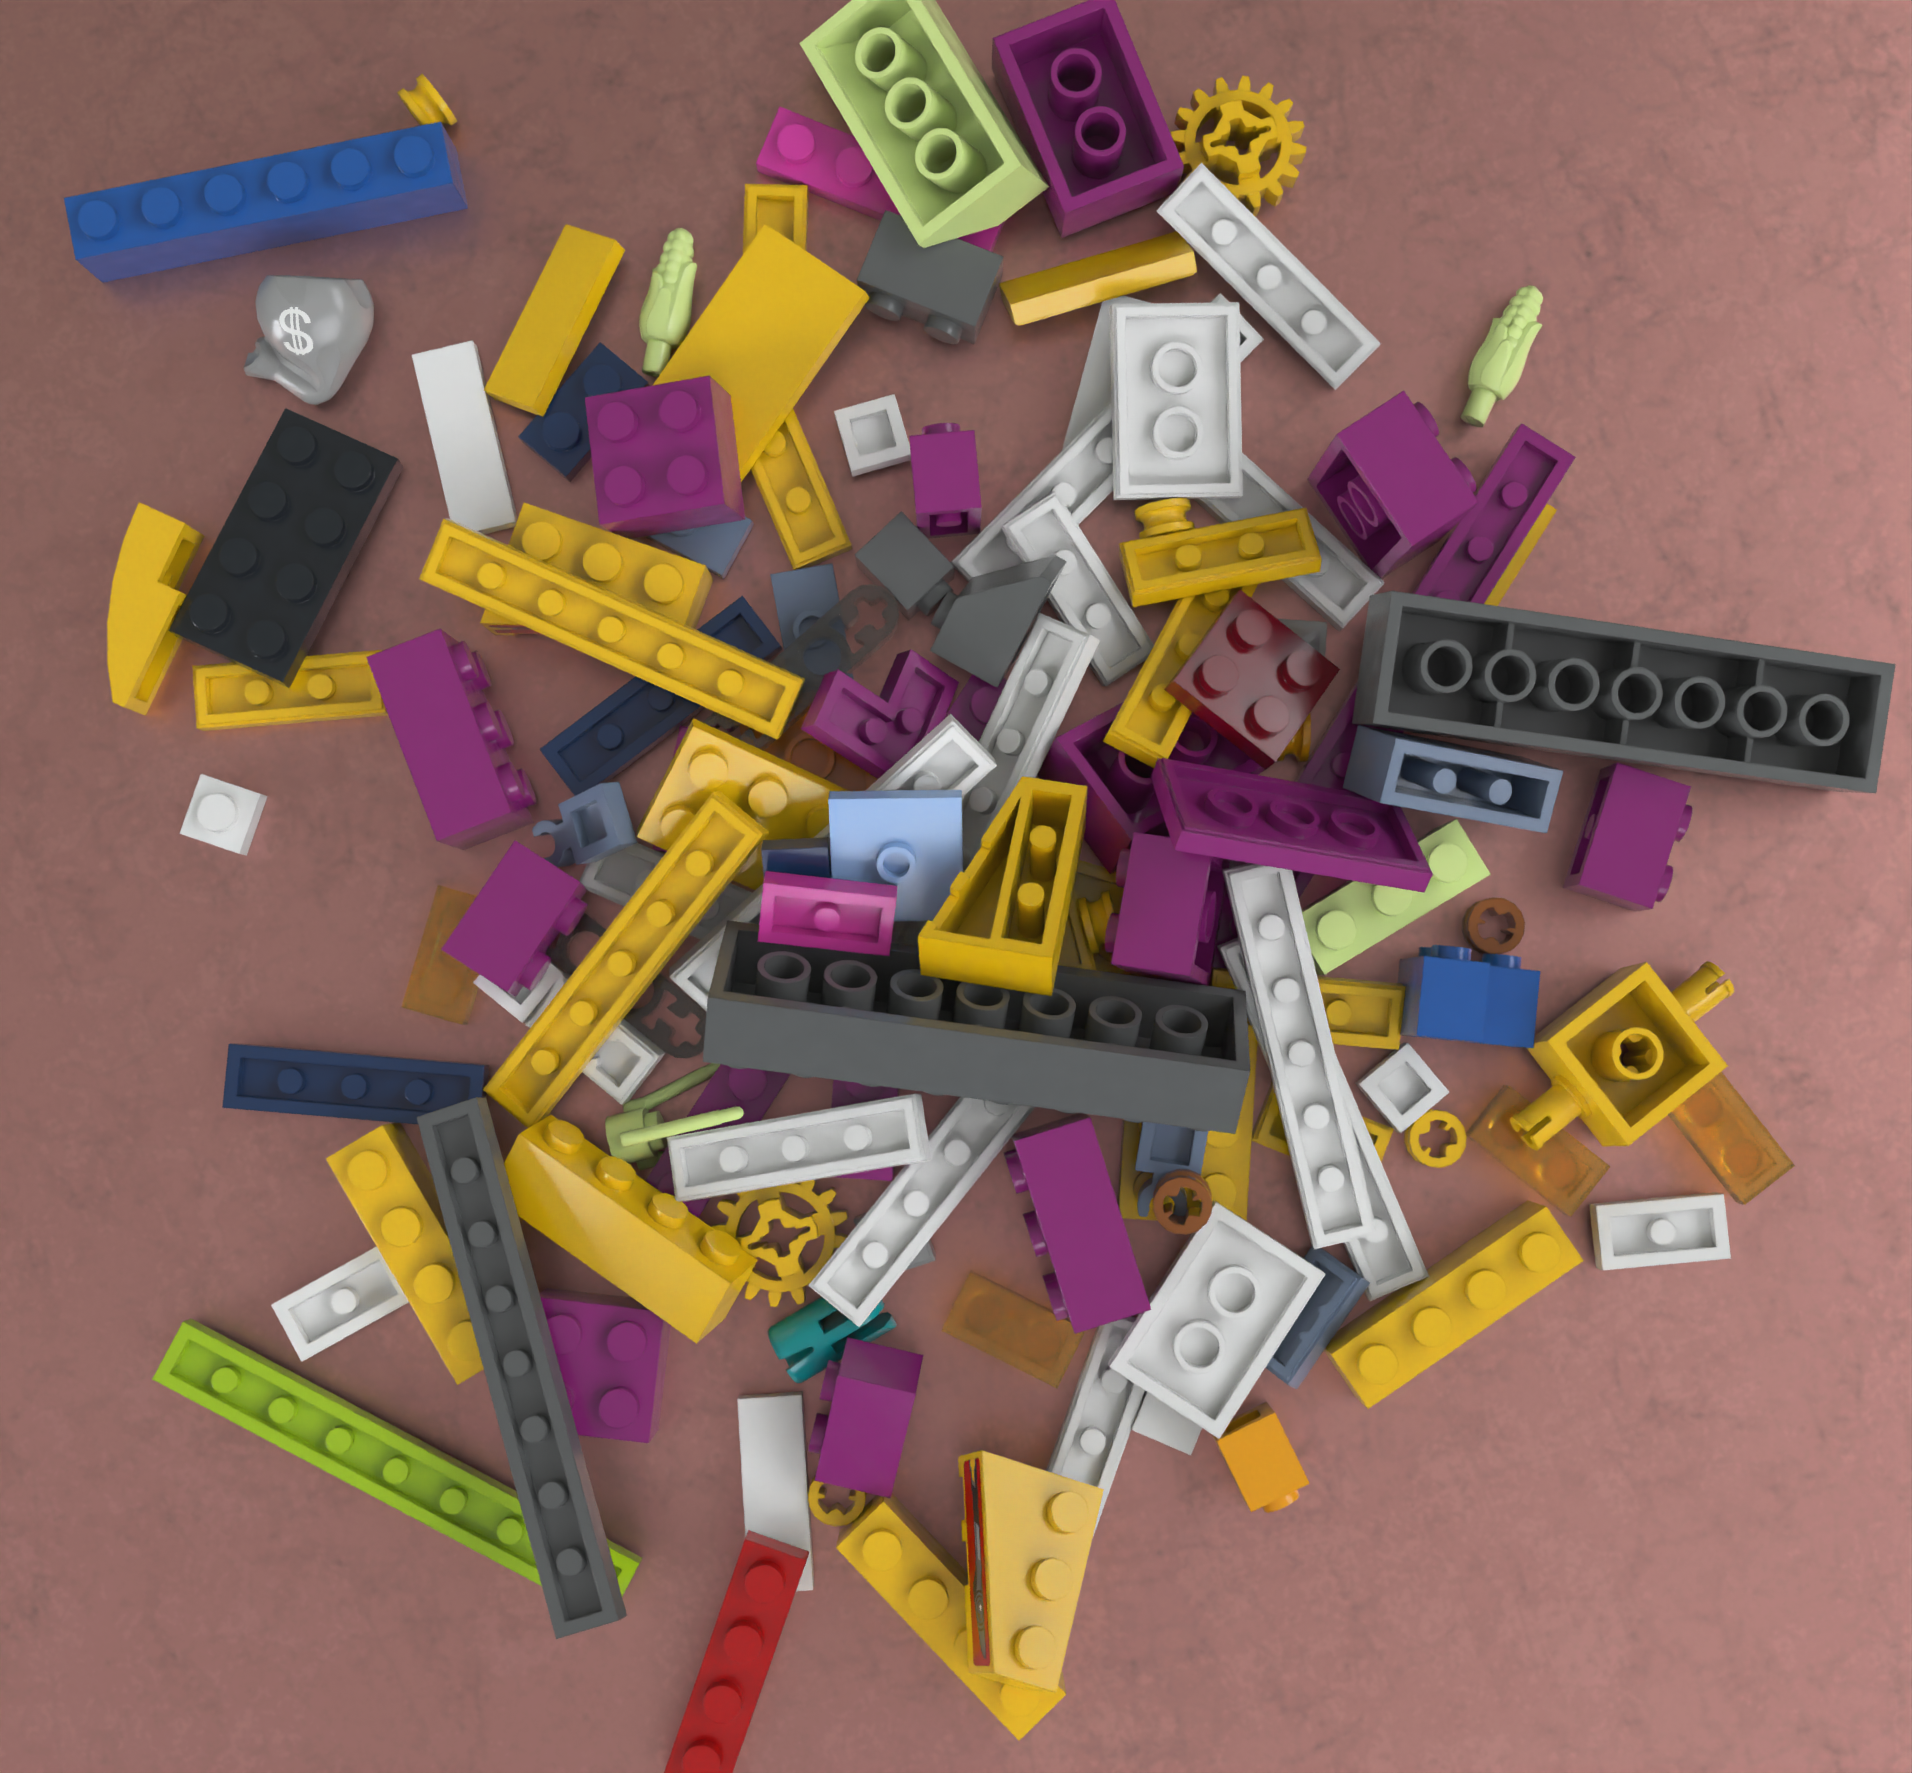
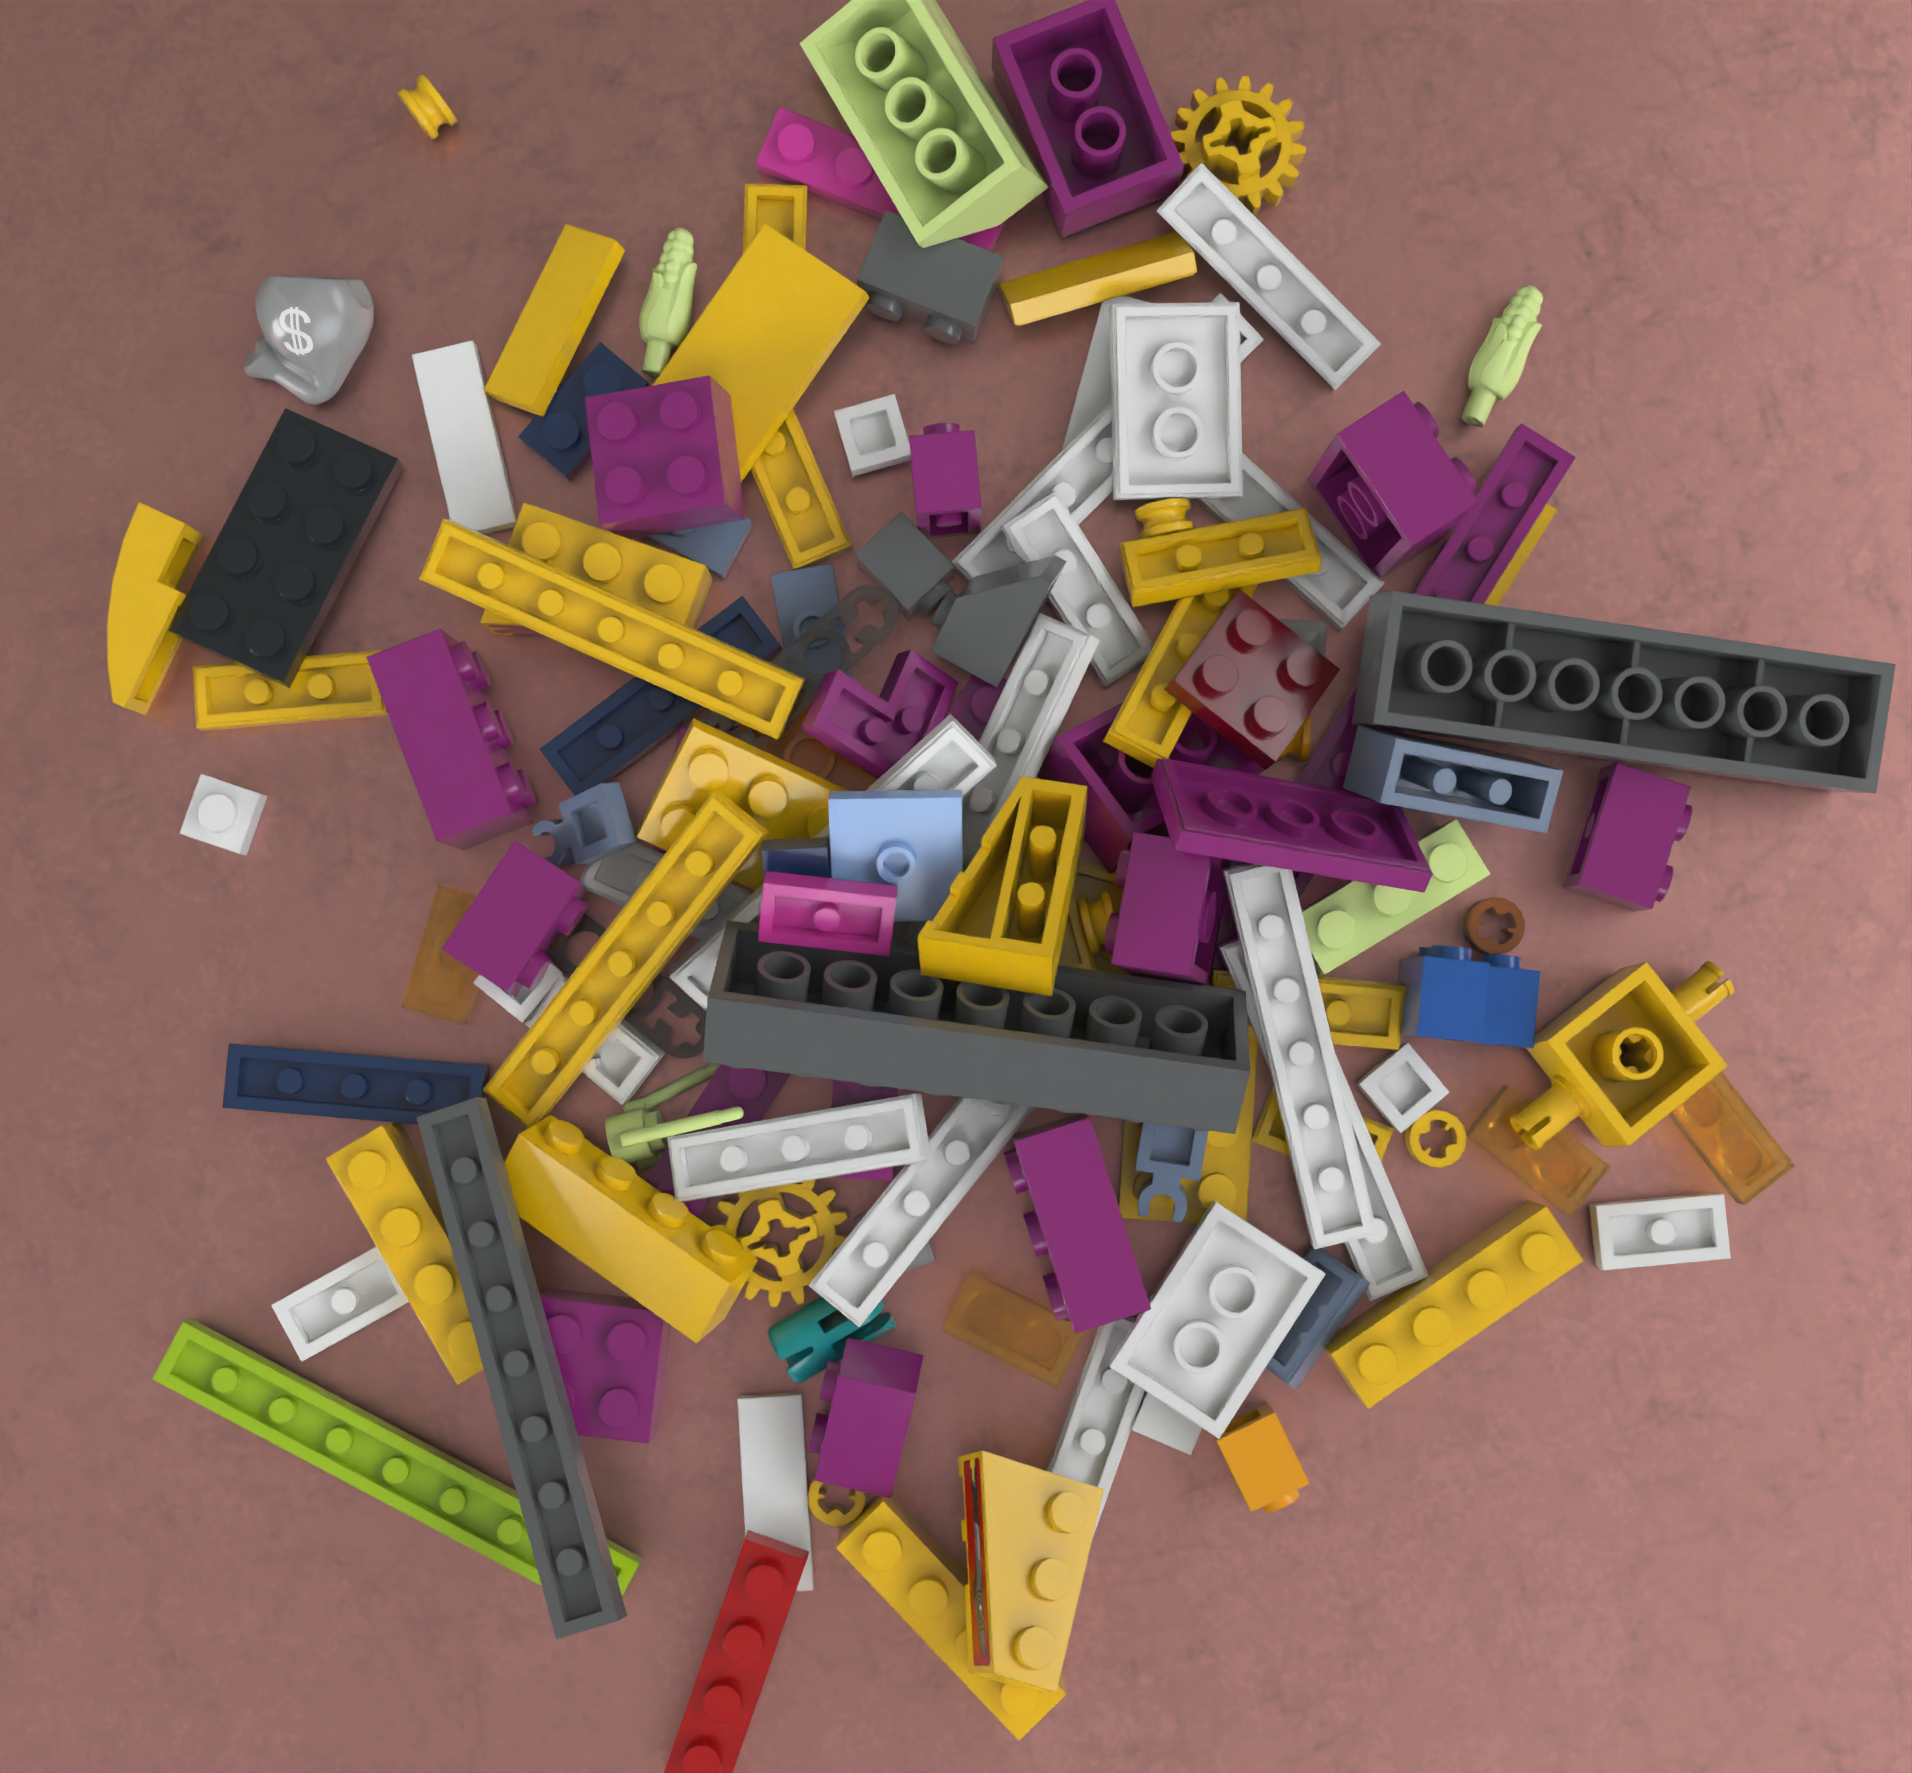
blue brick [64,122,468,283] -> none
dark orange bush [1153,1169,1212,1235] -> none

